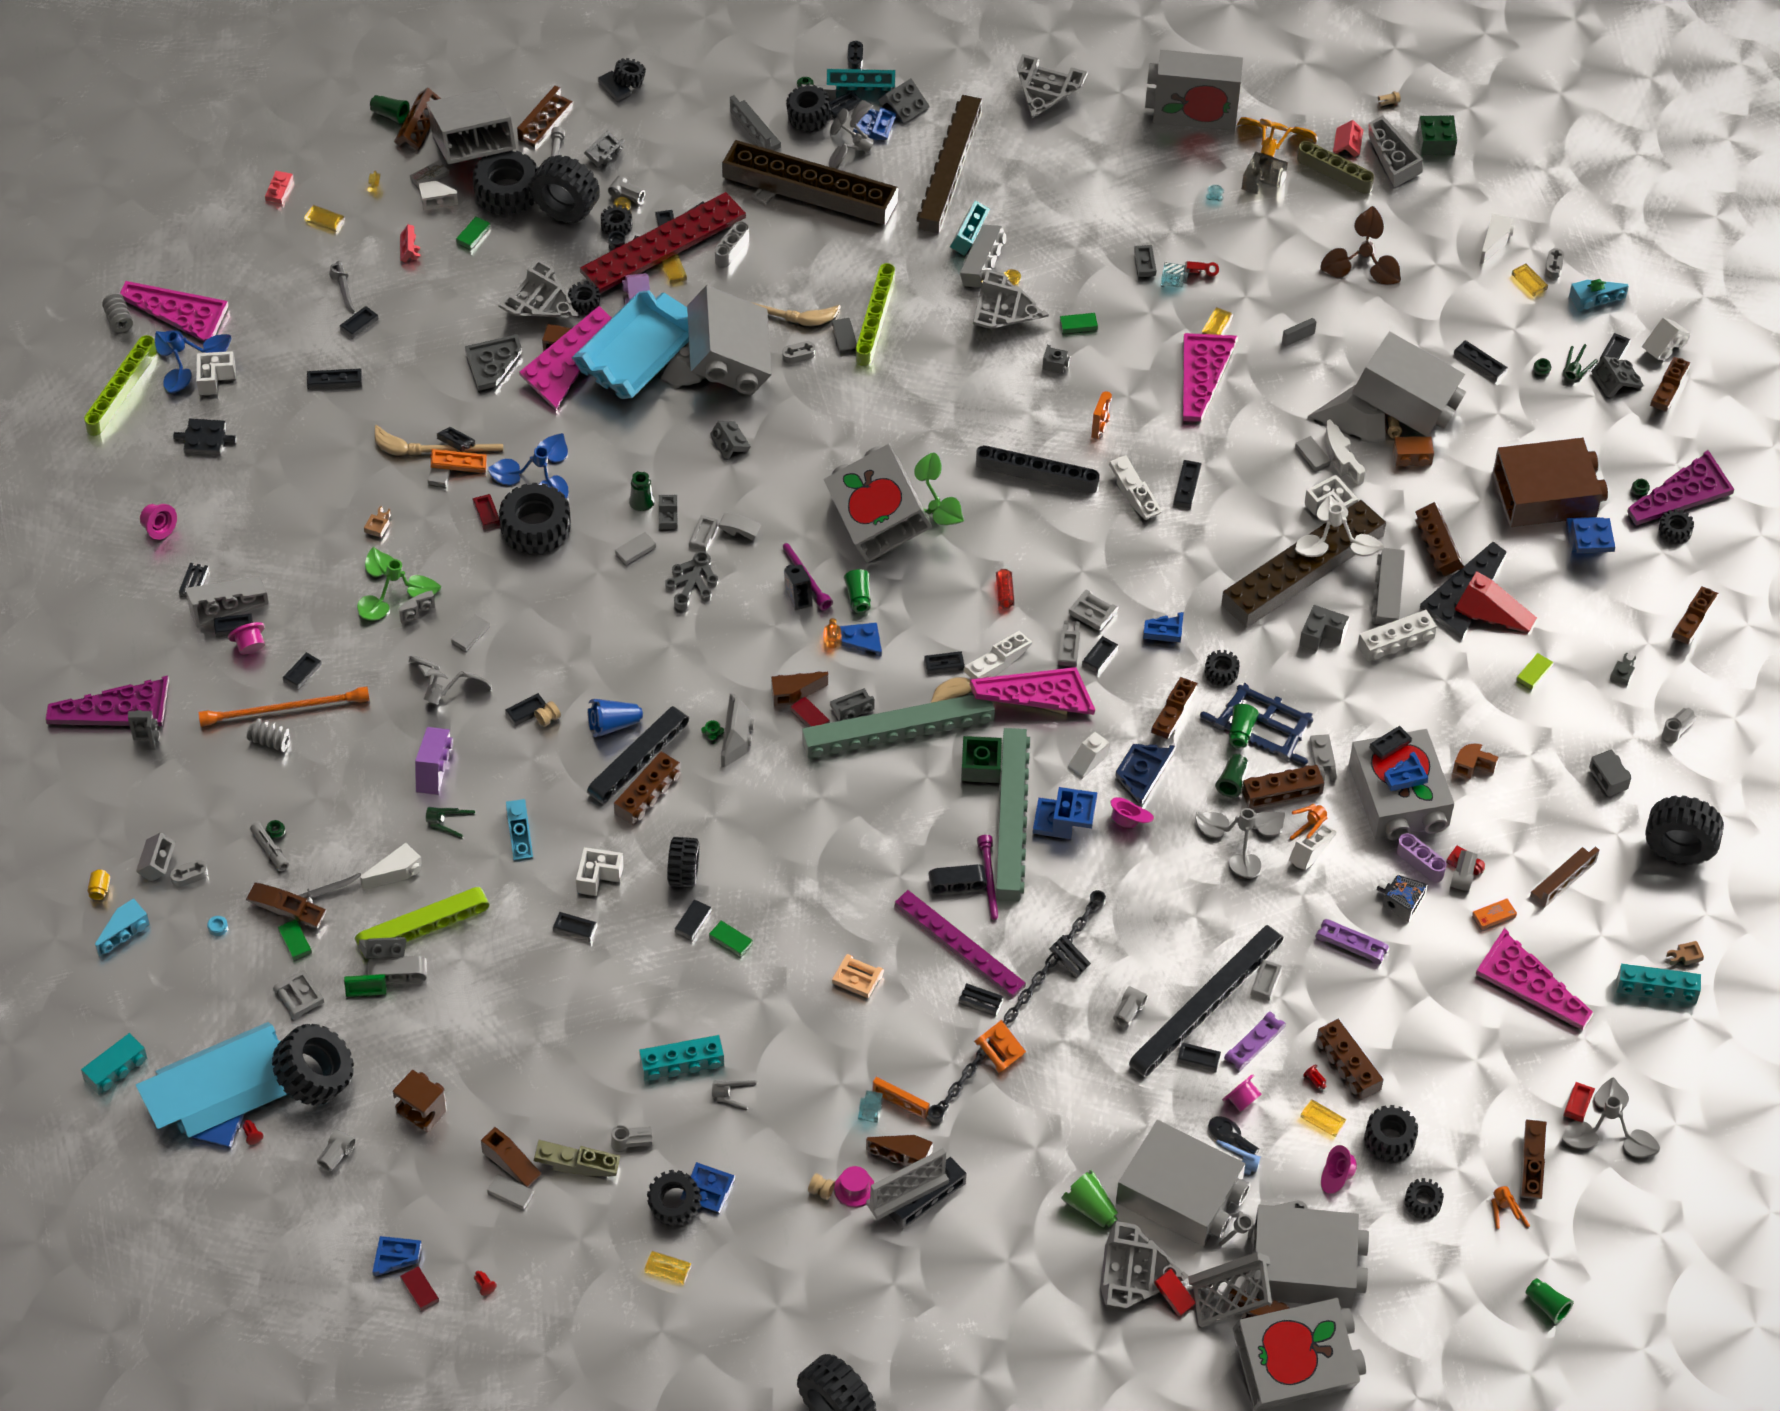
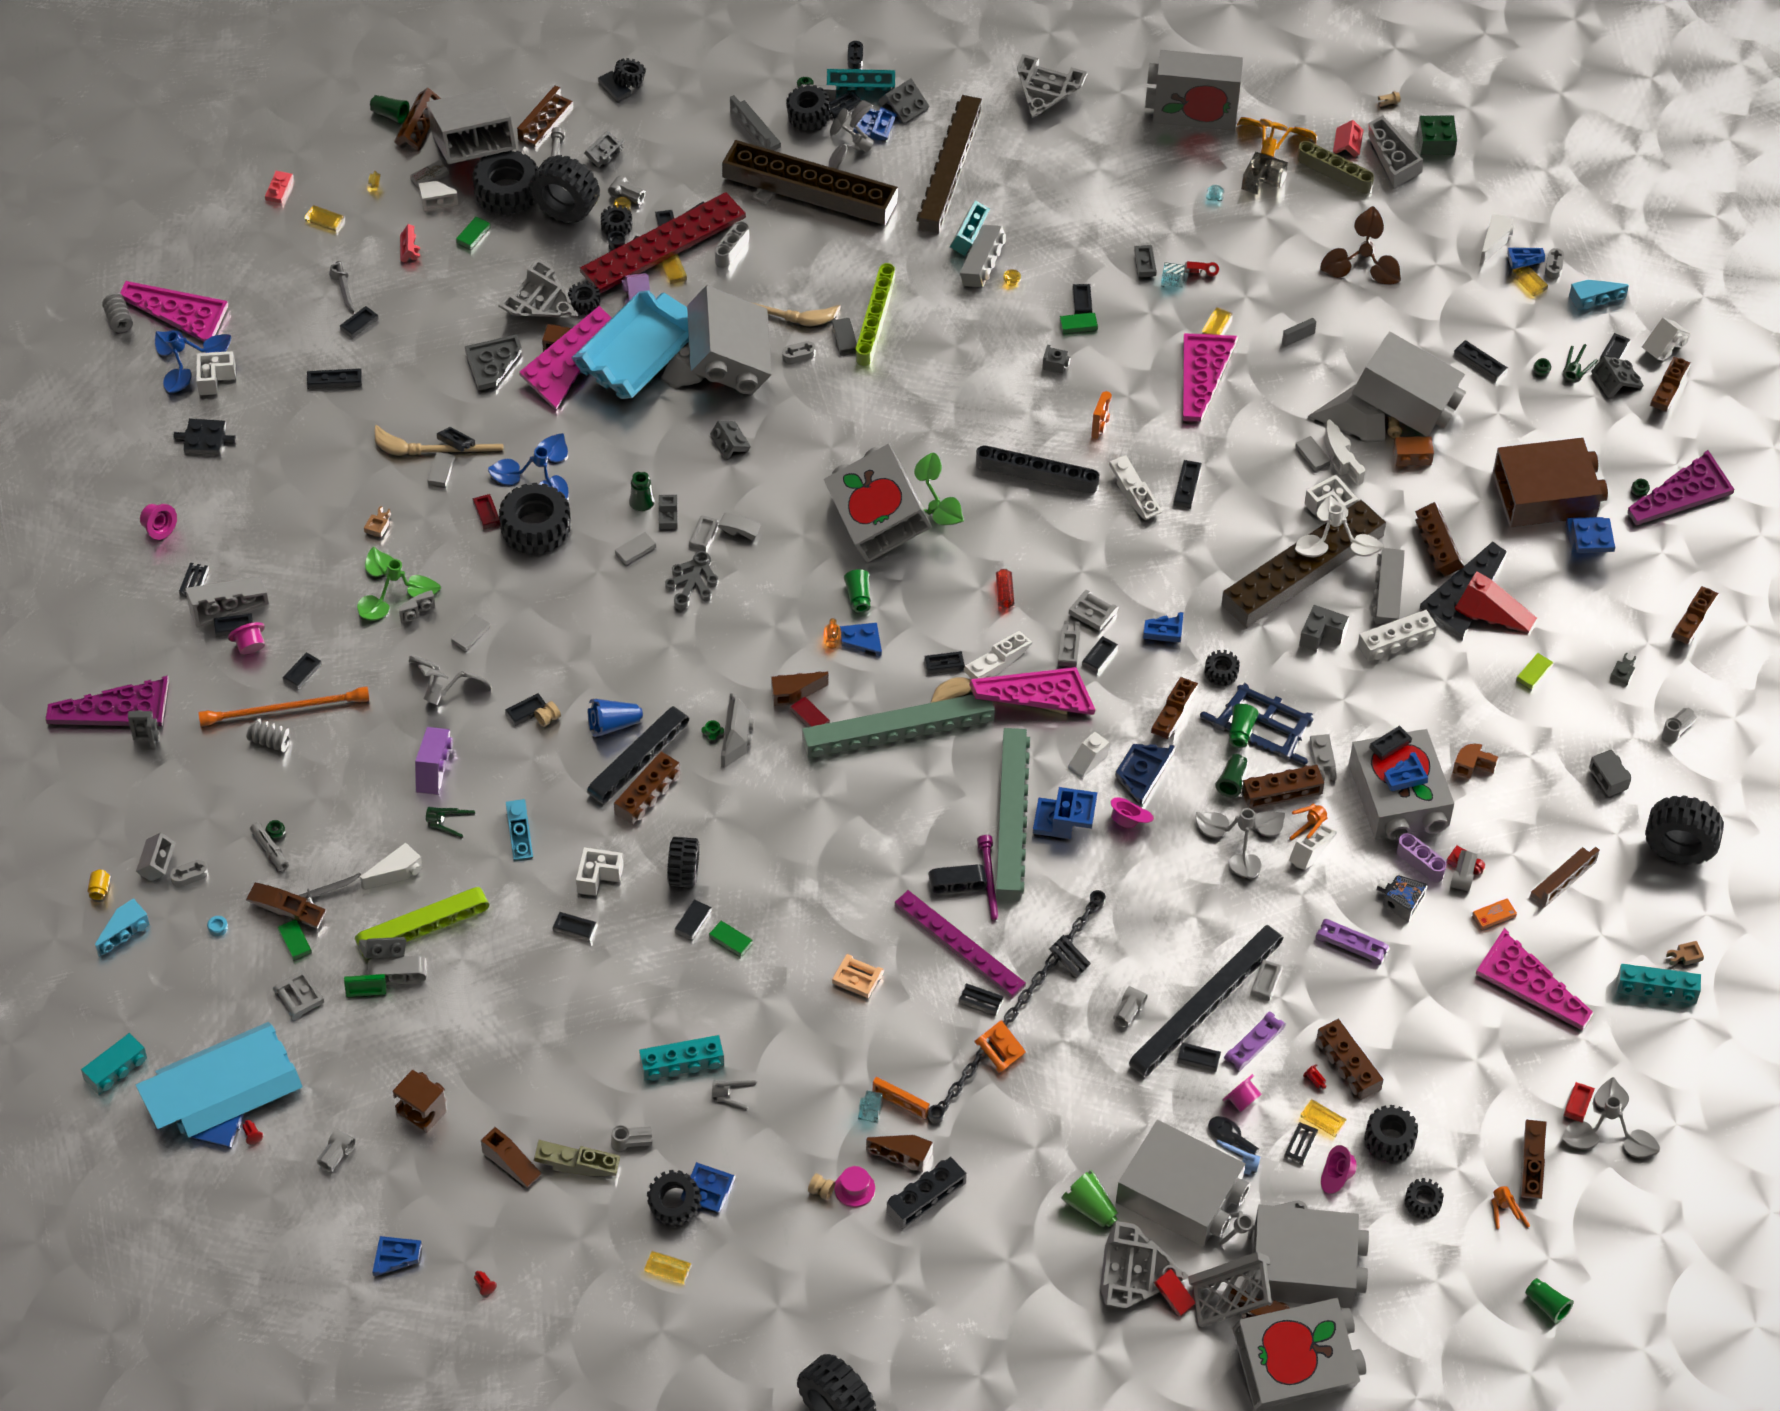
lime beam [84,335,157,436] -> none
black tyre [272,1024,354,1106] -> none
dark red tile [400,1266,439,1311] -> none
orange tile [430,449,487,473] -> none
light grey tile [487,1174,534,1210] -> none
magenta piece [783,543,833,610] -> none
black torso [784,564,813,610] -> none
dark grey bracket [830,688,875,721] -> none
light grey fence [866,1148,949,1220] -> none
dark green brick [961,736,1002,783] -> none
light grey wedge [973,269,1049,329] -> none
green plate [1587,279,1606,292] -> none
black tyre [1659,509,1694,544] -> none
none -> black tile [1072,284,1092,315]
none -> black tile [1284,1122,1319,1165]
none -> blue wing [1507,248,1545,269]

